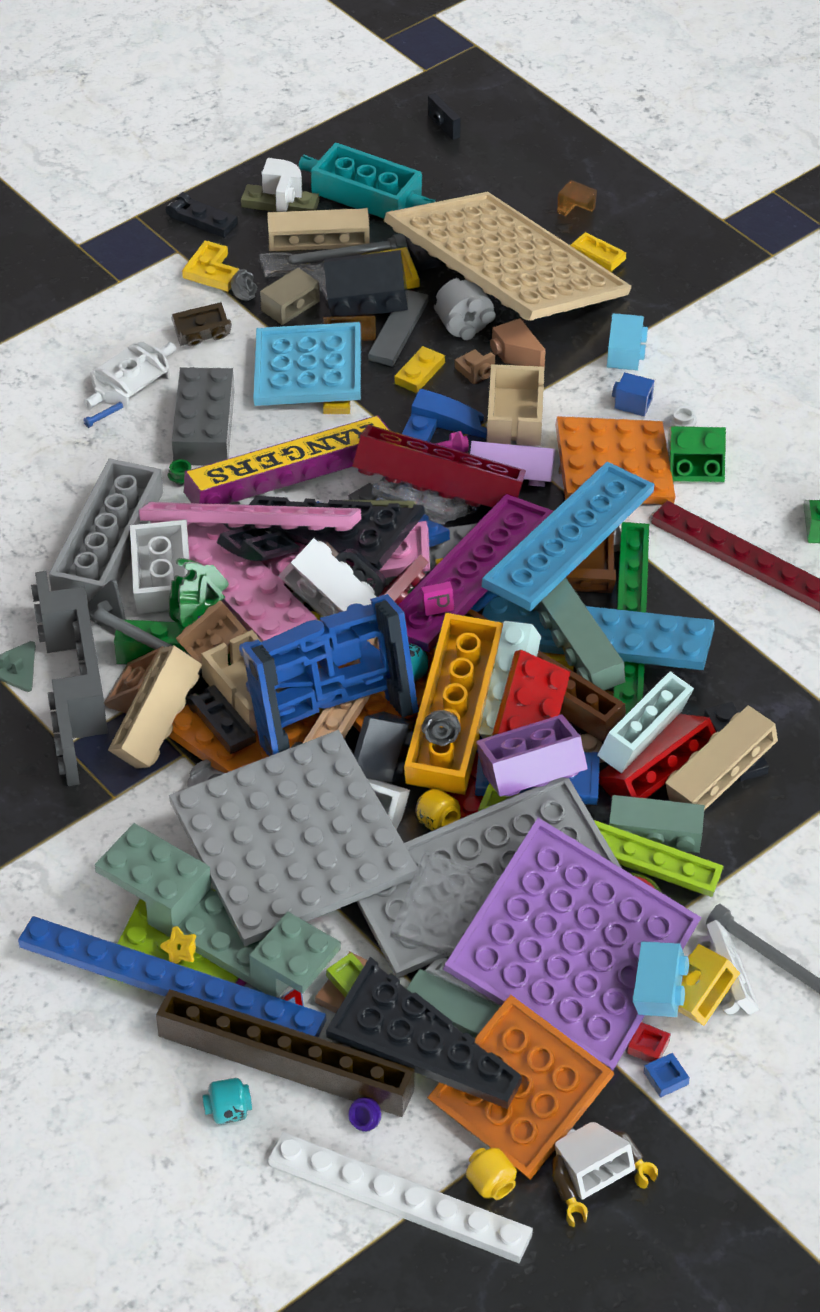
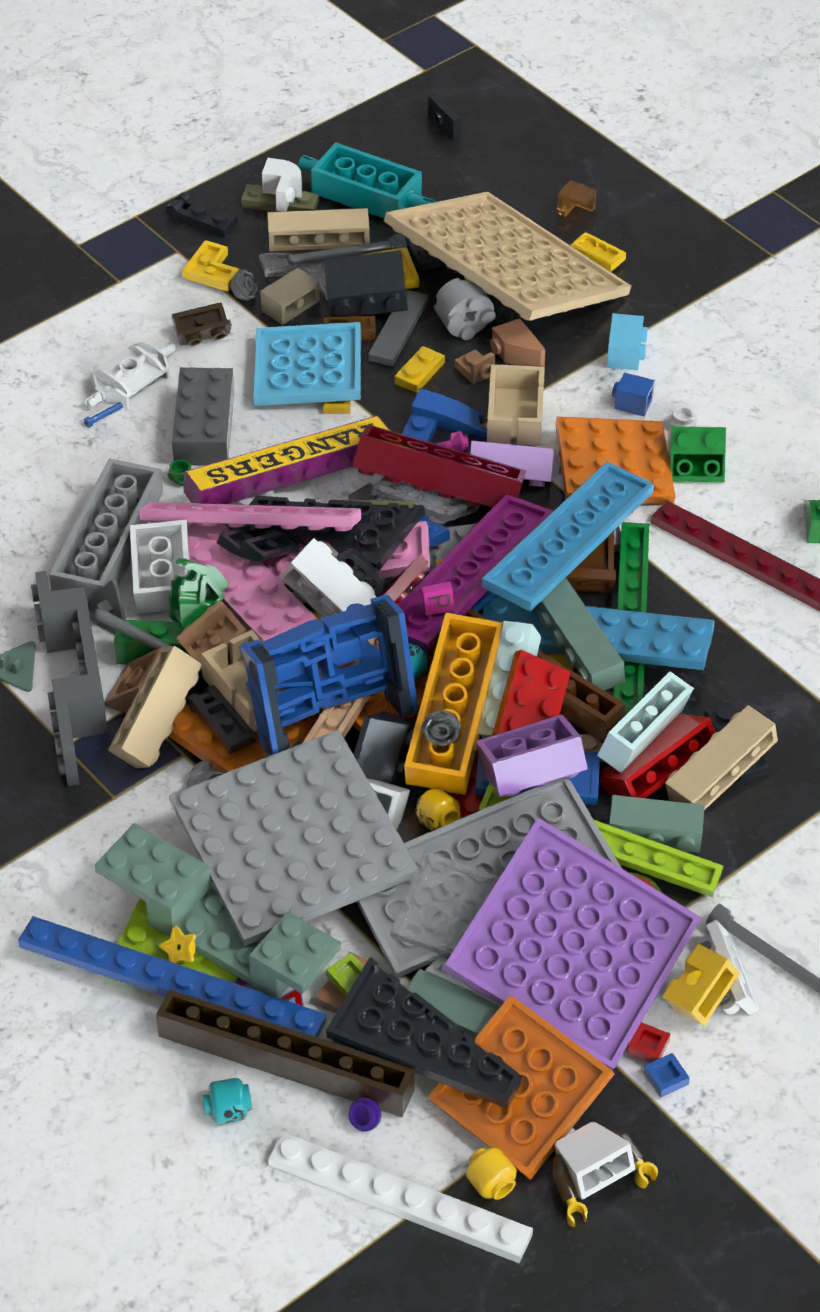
medium azure brick [633,942,689,1017] -> none

